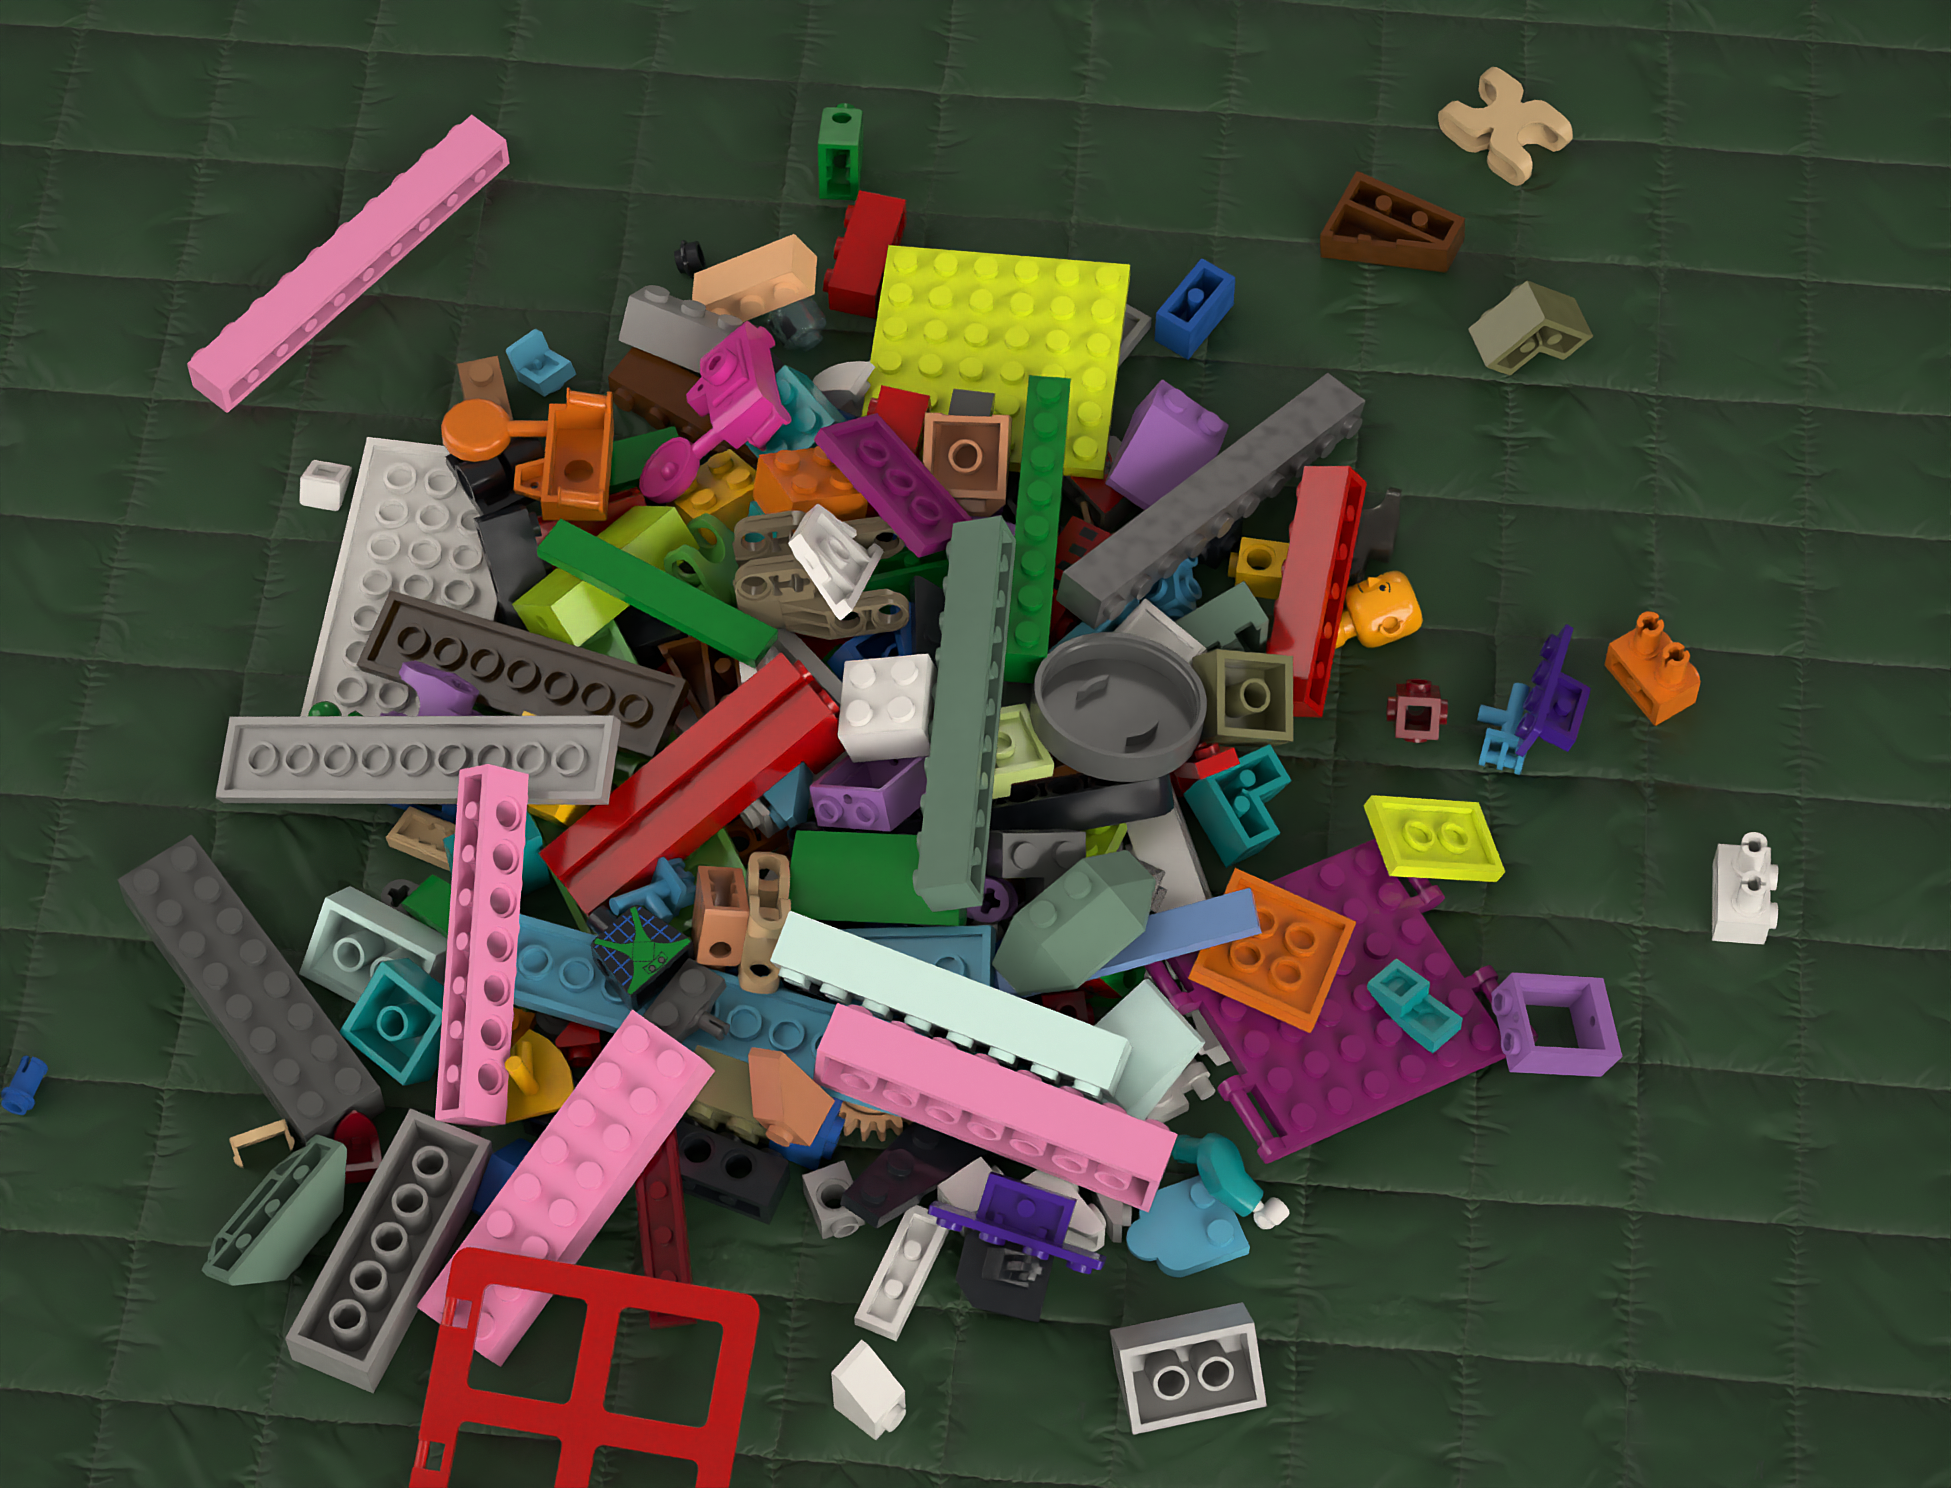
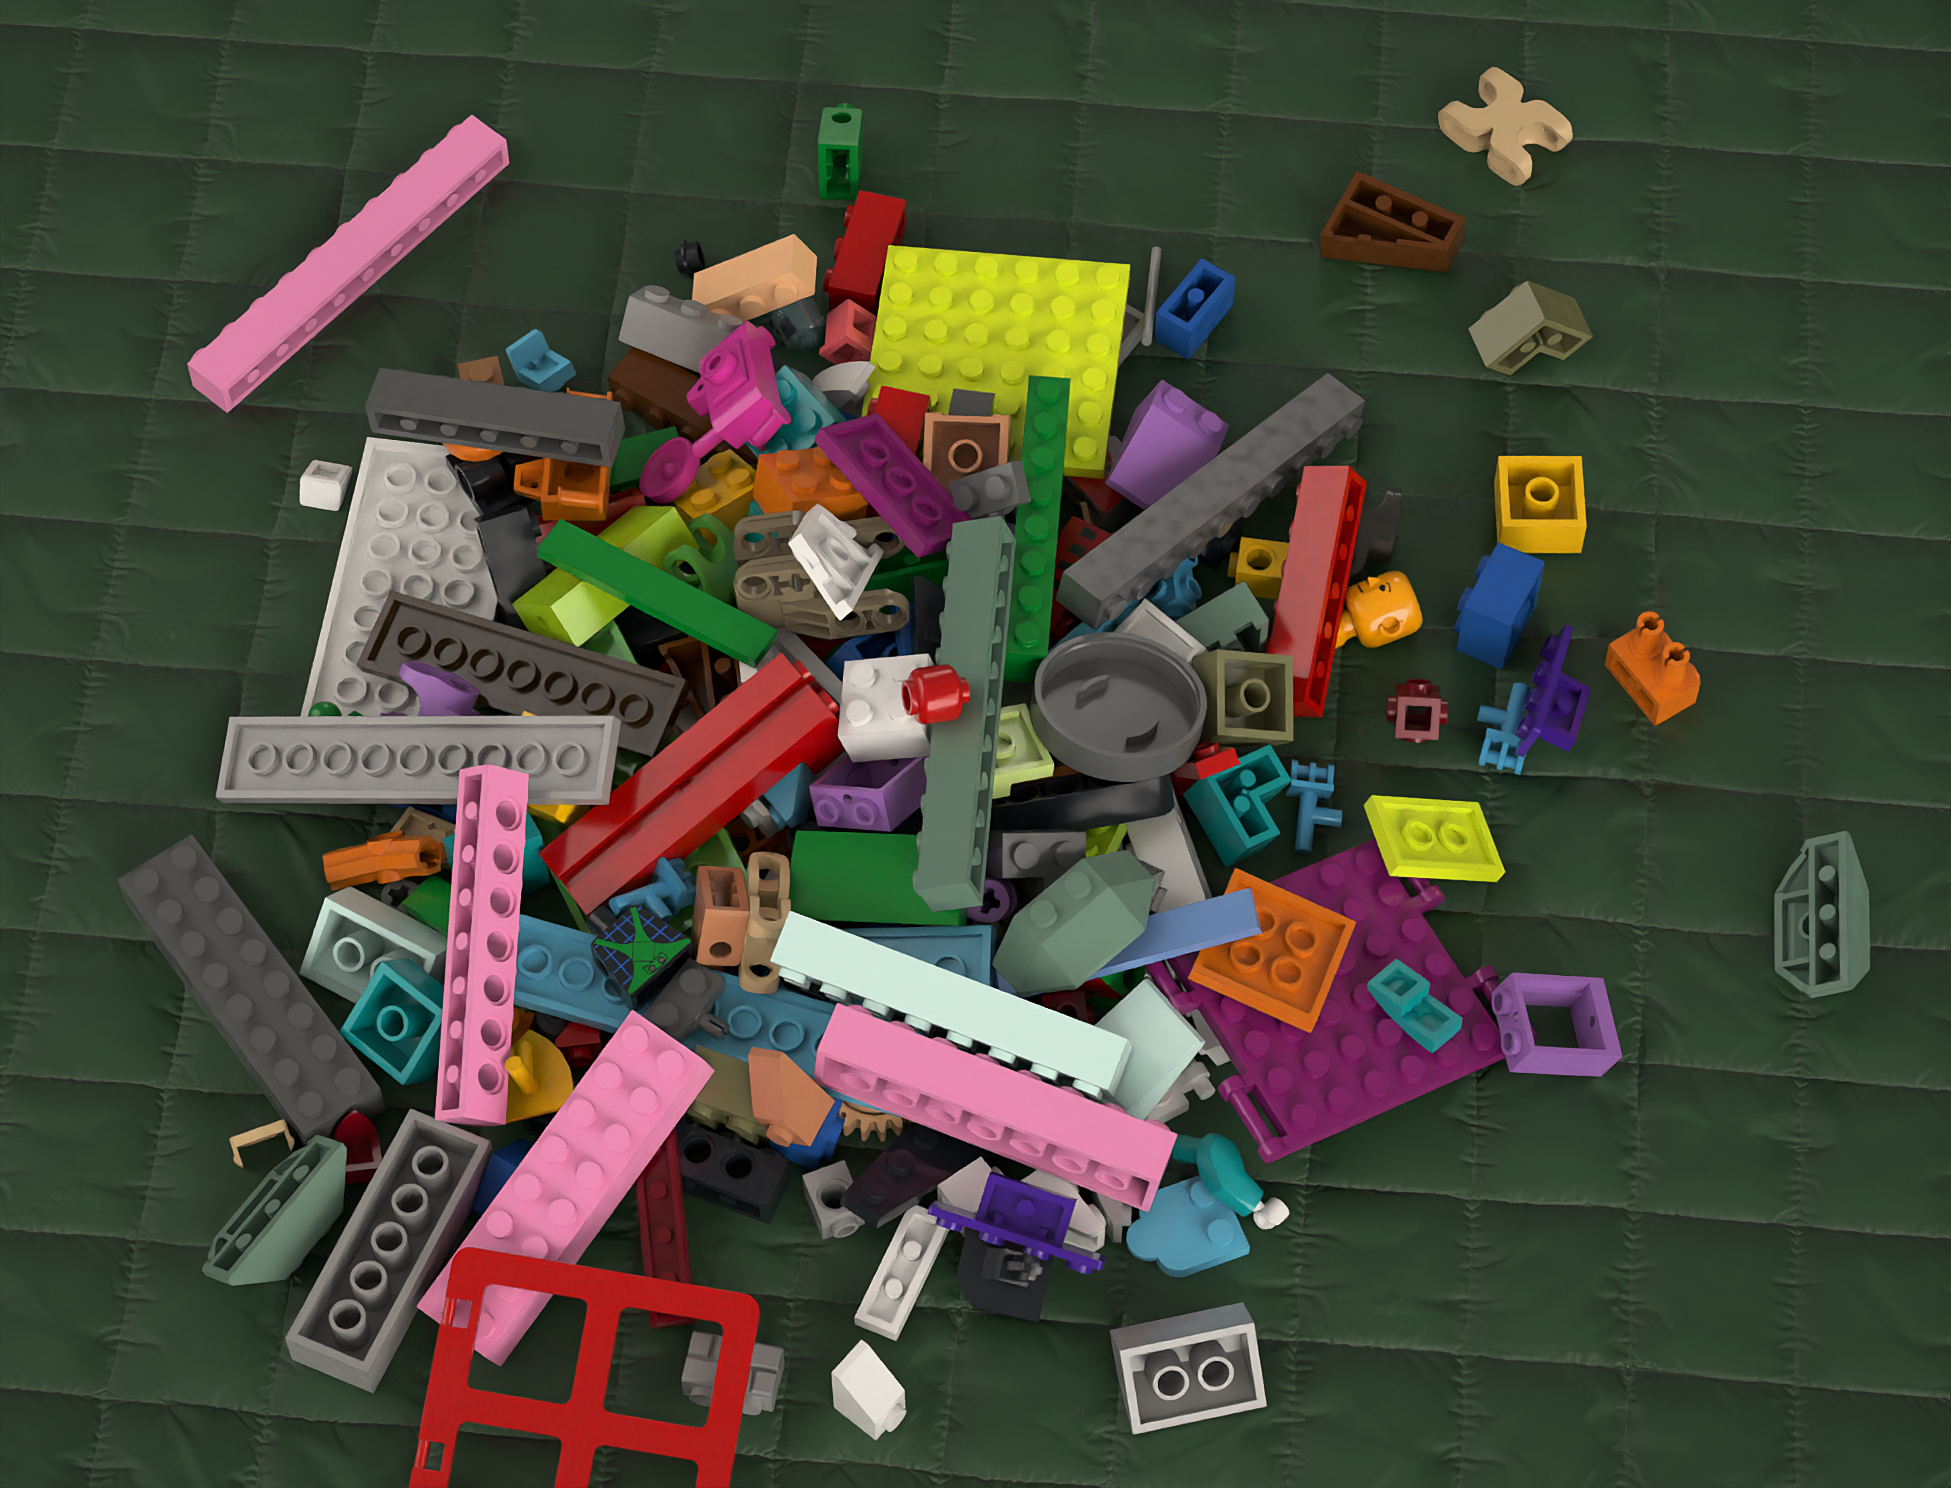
blue pin [1,1056,48,1115] -> none
white brick [1712,832,1778,945] -> none
none -> orange piece [322,831,446,891]
none -> dark grey brick [365,368,625,467]
none -> light grey brick [681,1331,785,1415]
none -> coral brick [819,299,877,365]
none -> red head [901,664,970,725]
none -> dark grey plate [948,460,1031,526]
none -> light grey axle [1141,247,1162,346]
none -> dark azure arm [1285,759,1342,854]
none -> blue brick [1454,542,1545,670]
none -> yellow brick [1494,456,1587,553]
none -> sand green wedge [1774,831,1870,998]

